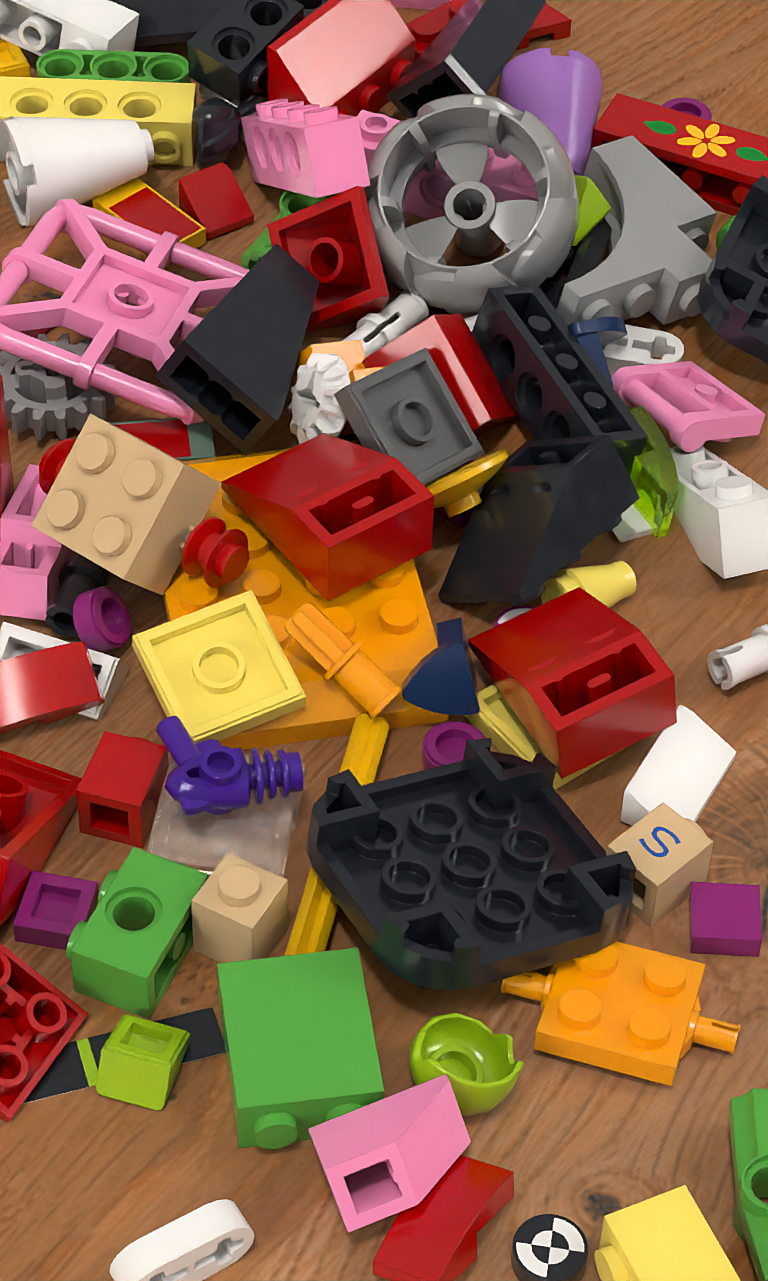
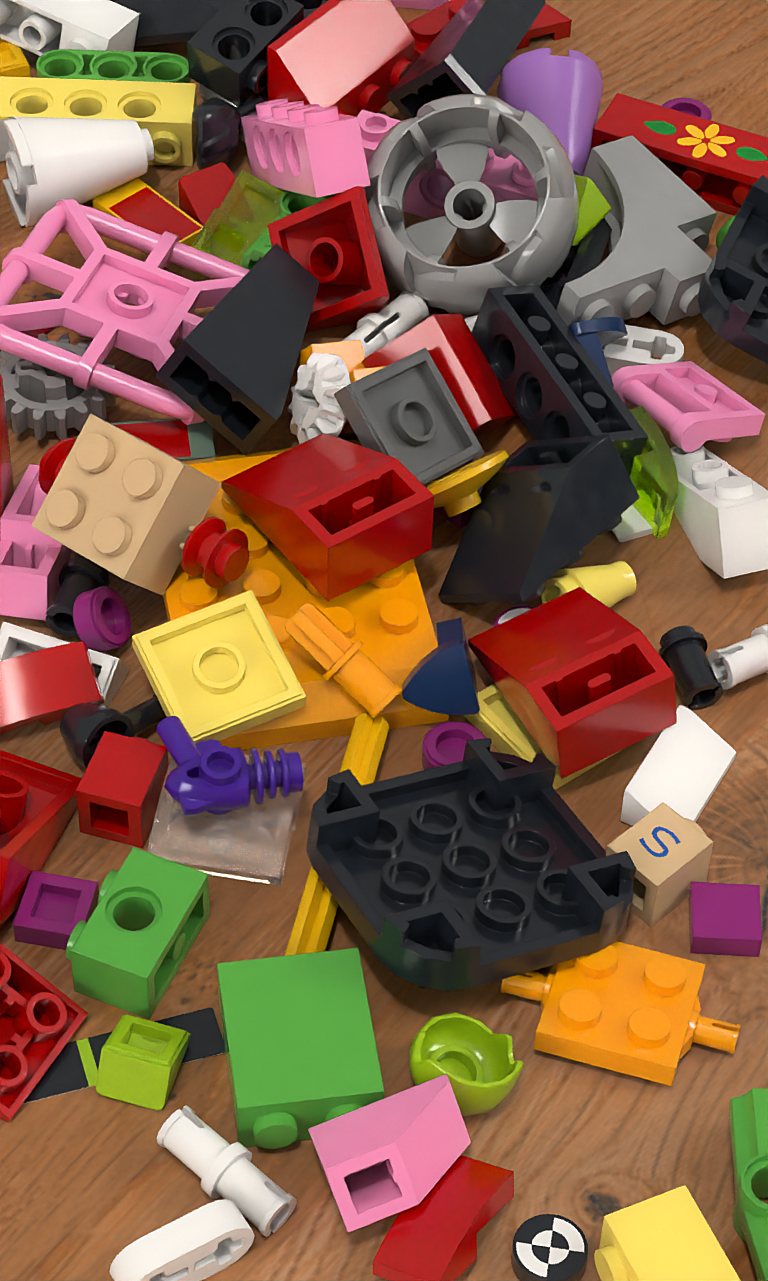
tan brick [191,852,288,963] -> none
none -> black bar [60,693,167,768]
none -> white pin [156,1105,297,1237]
none -> clear neon green slope [191,170,284,267]
none -> black pin [658,626,723,710]

